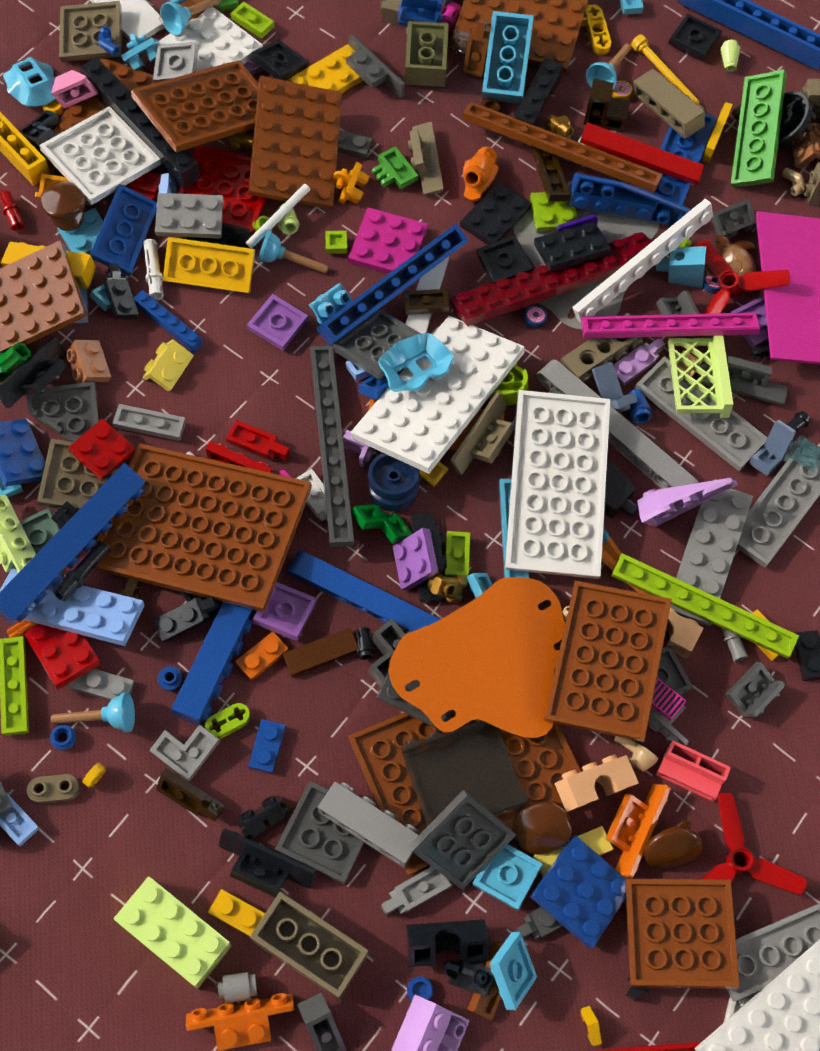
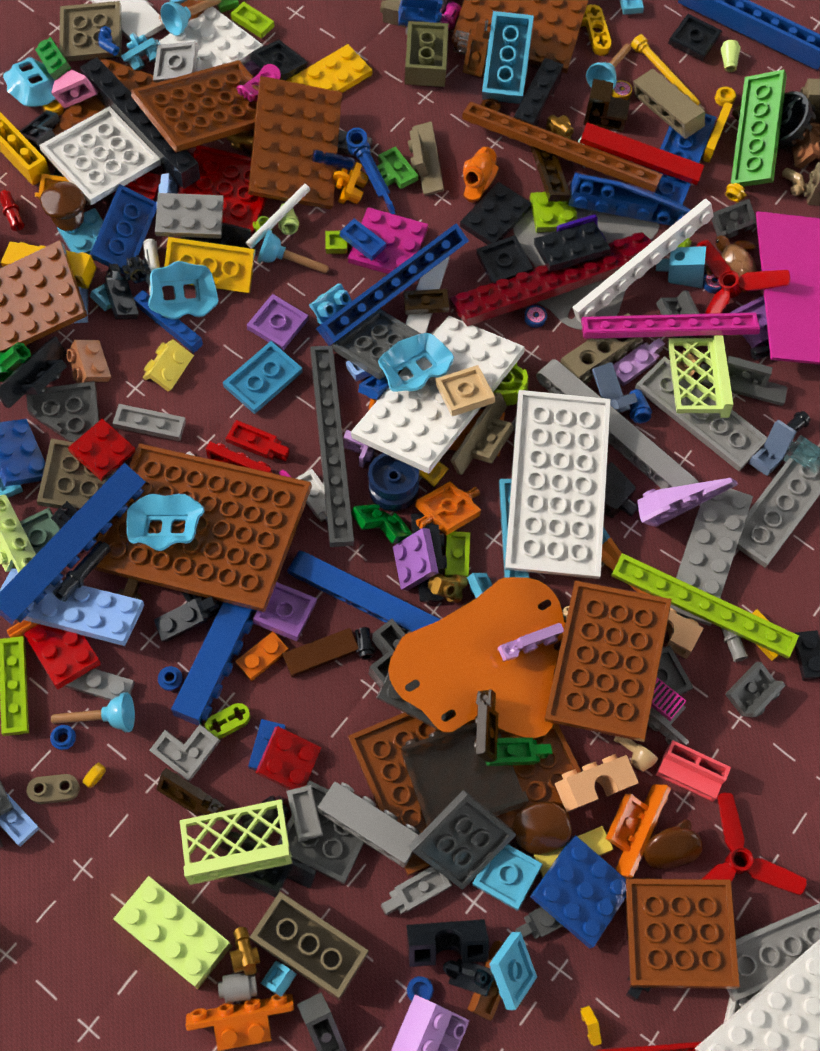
yellow plate [208,889,265,937] -> none
dark grey bracket [346,35,405,99] -> none
none -> green plate [35,37,71,81]
none -> black gear [122,255,151,284]
none -> medium azure piece [126,494,205,551]
none -> medium azure piece [148,261,218,319]
none -> yellowish green fence [180,799,293,885]
none -> dark azure plate [223,341,303,414]
none -> pearl gold plate [230,927,260,976]
none -> dark pink piece [237,64,281,102]
none -> red plate [255,726,322,790]
none -> medium azure plate [261,961,296,997]
none -> light grey tile [287,785,323,842]
none -> clear blue axle [313,150,354,170]
none -> blue plate [340,218,386,261]
none -> blue piece [346,128,396,214]
none -> orange plate [415,482,481,536]
none -> tan plate [435,365,495,417]
none -> dark brown hinge [474,689,499,763]
none -> green hinge [486,737,553,766]
none -> lavender hinge [498,623,564,661]
none -> yellow tile [715,87,736,107]
none -> yellow plate [725,183,746,202]

